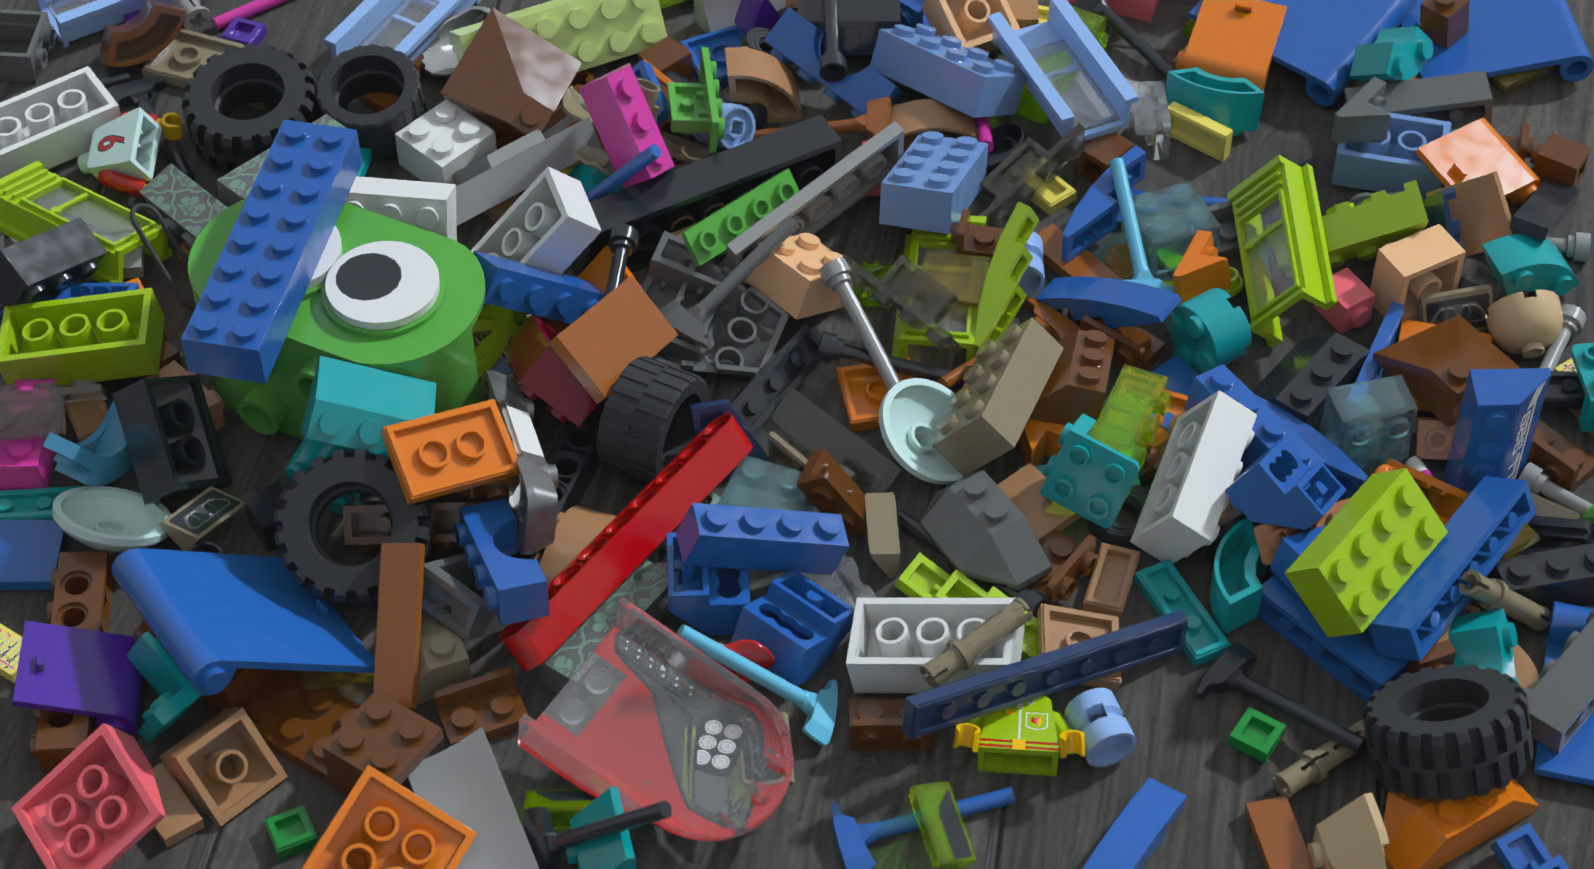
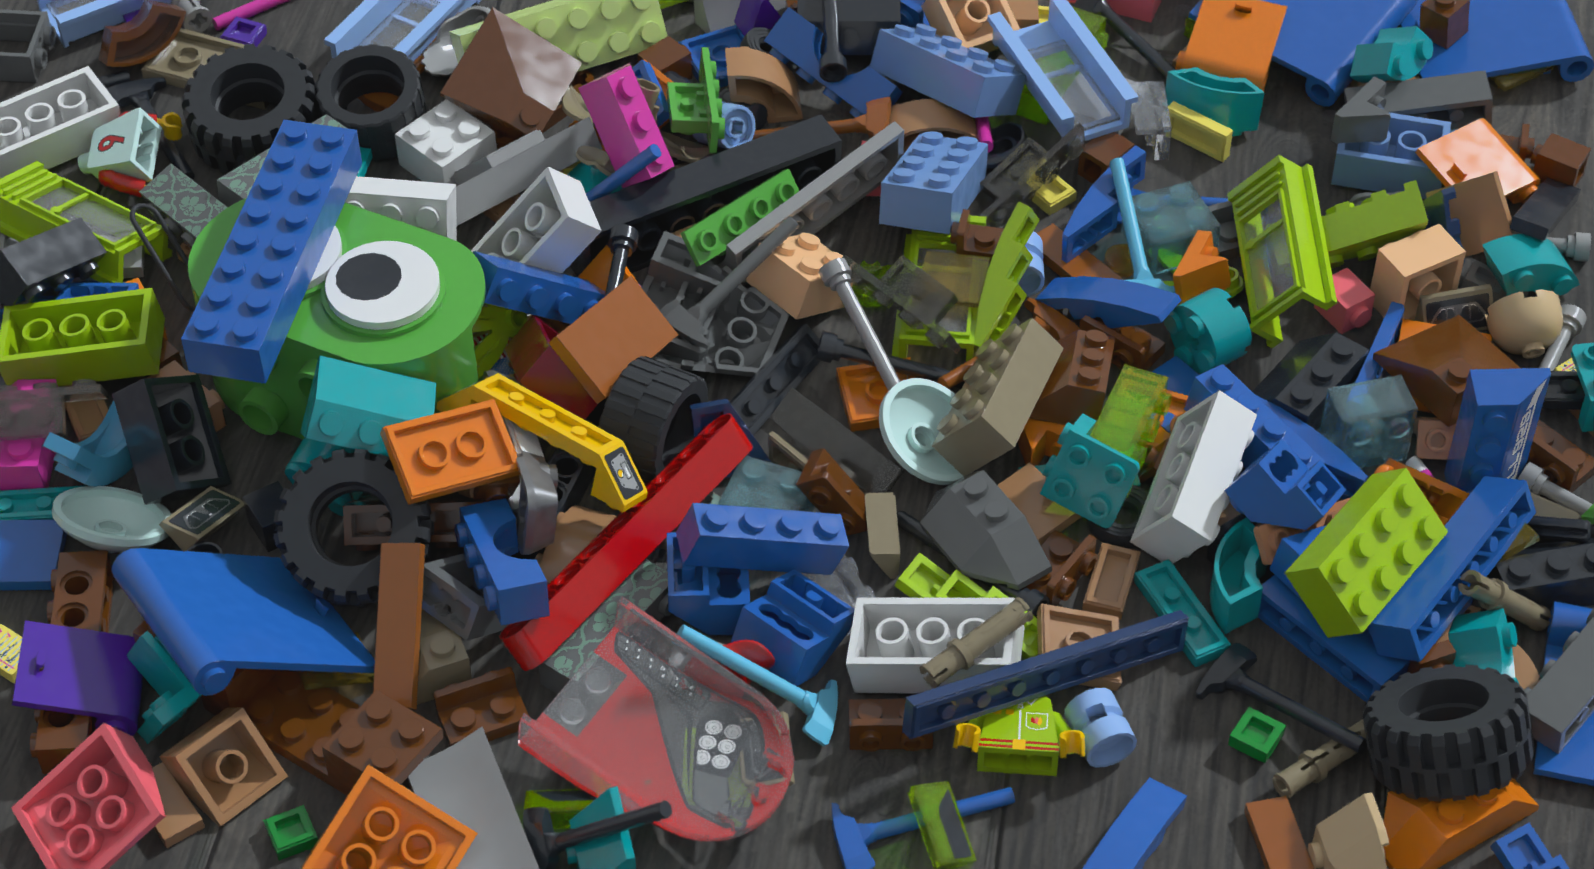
none -> yellow slope [436,373,648,512]

